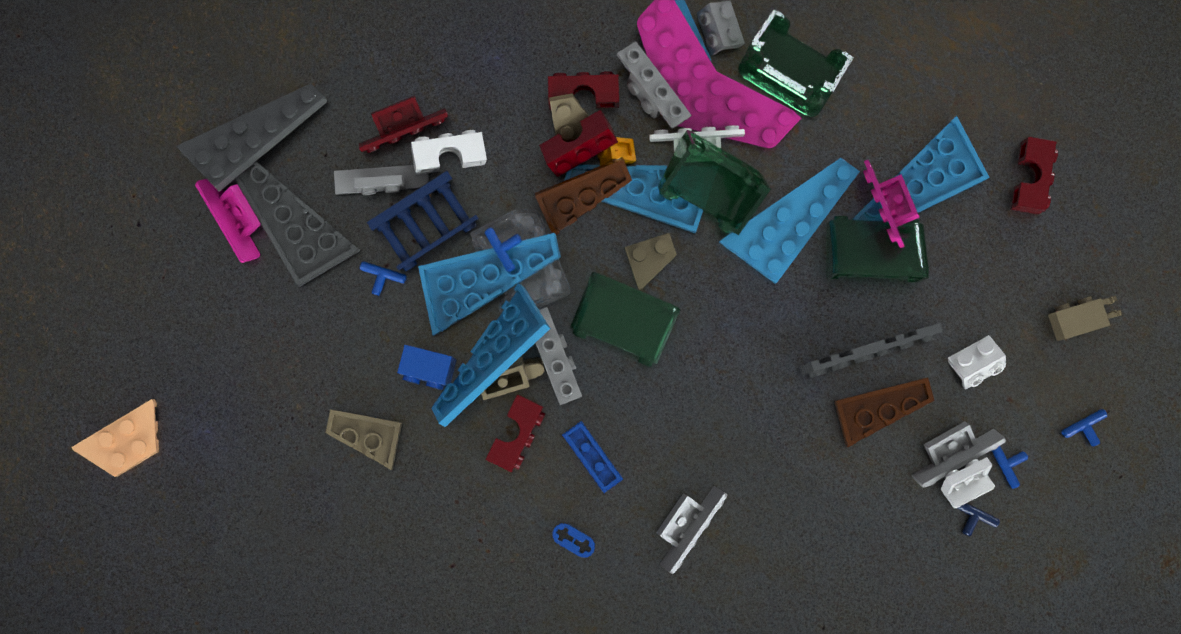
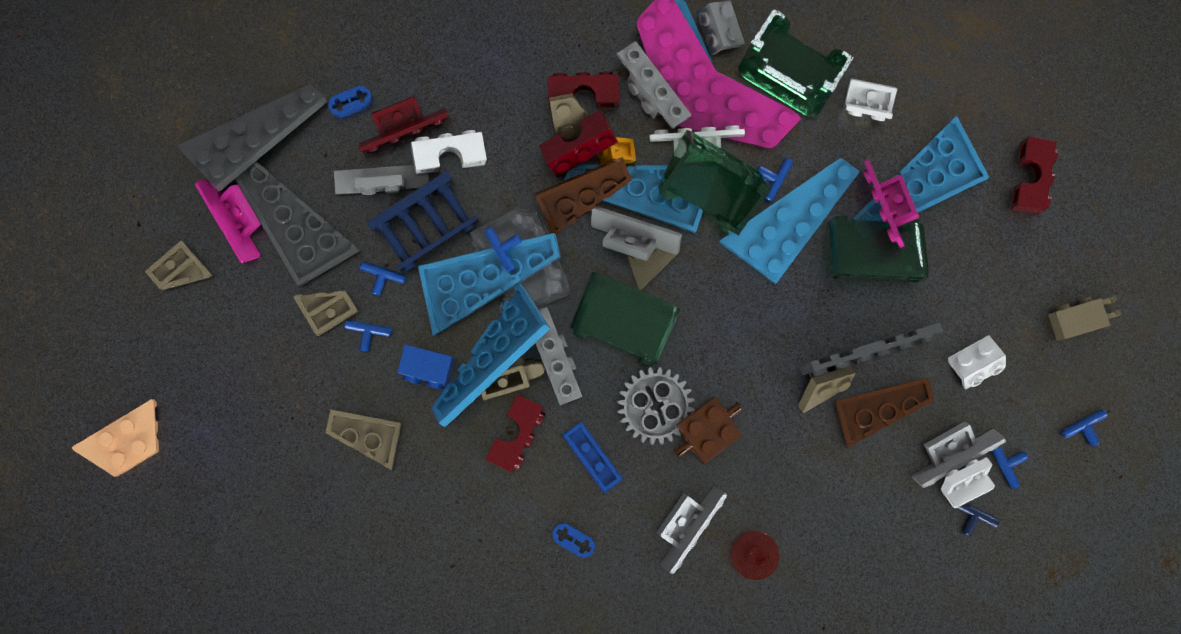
none -> dark tan wing [145,241,212,290]
none -> dark tan wing [293,291,359,336]
none -> blue beam [328,86,373,118]
none -> blue piece [344,320,392,352]
none -> light grey bracket [591,206,682,261]
none -> light grey gear [616,367,694,445]
none -> reddish brown plate [673,397,743,464]
none -> clear red piece [731,531,780,580]
none -> blue piece [756,158,793,202]
none -> dark tan wing [798,366,856,413]
none -> white bracket [844,78,897,121]

